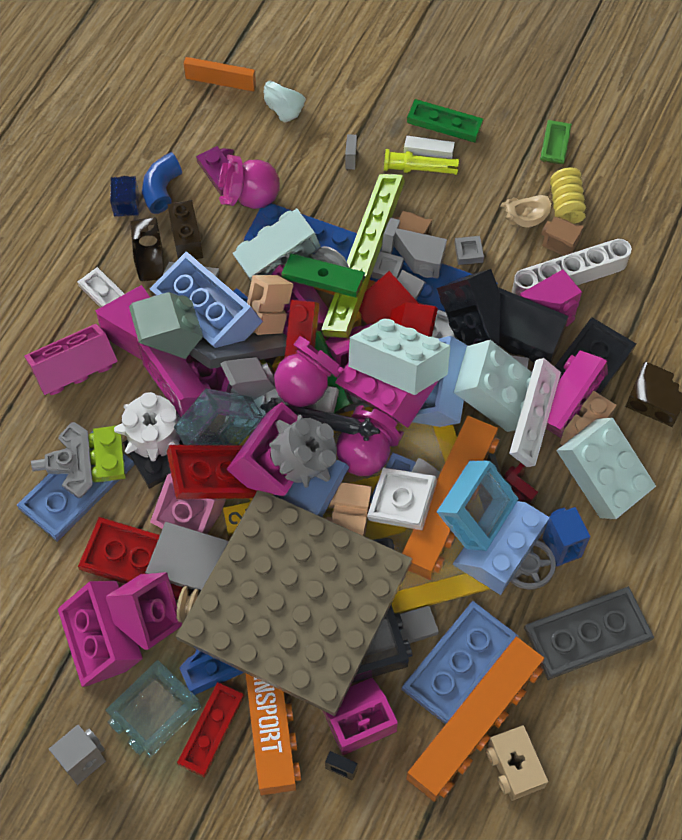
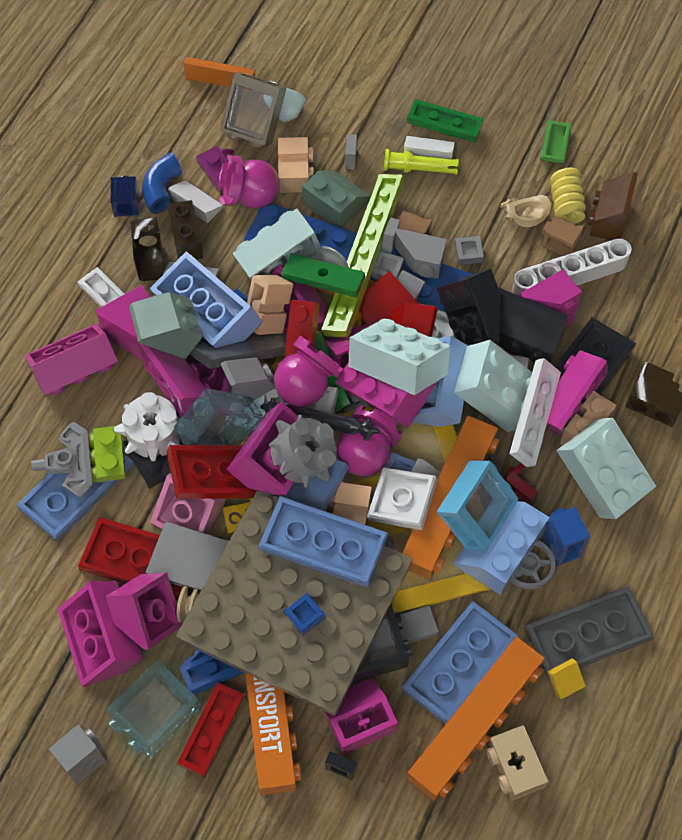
none -> white slope [168,180,223,223]
none -> window [220,73,287,148]
none -> medium blue tile [258,496,388,588]
none -> light nougat brick [278,137,313,193]
none -> blue tile [284,593,326,636]
none -> sand green slope [302,170,371,228]
none -> yellow tile [547,658,586,699]
none -> reddish brown slope [587,172,638,240]

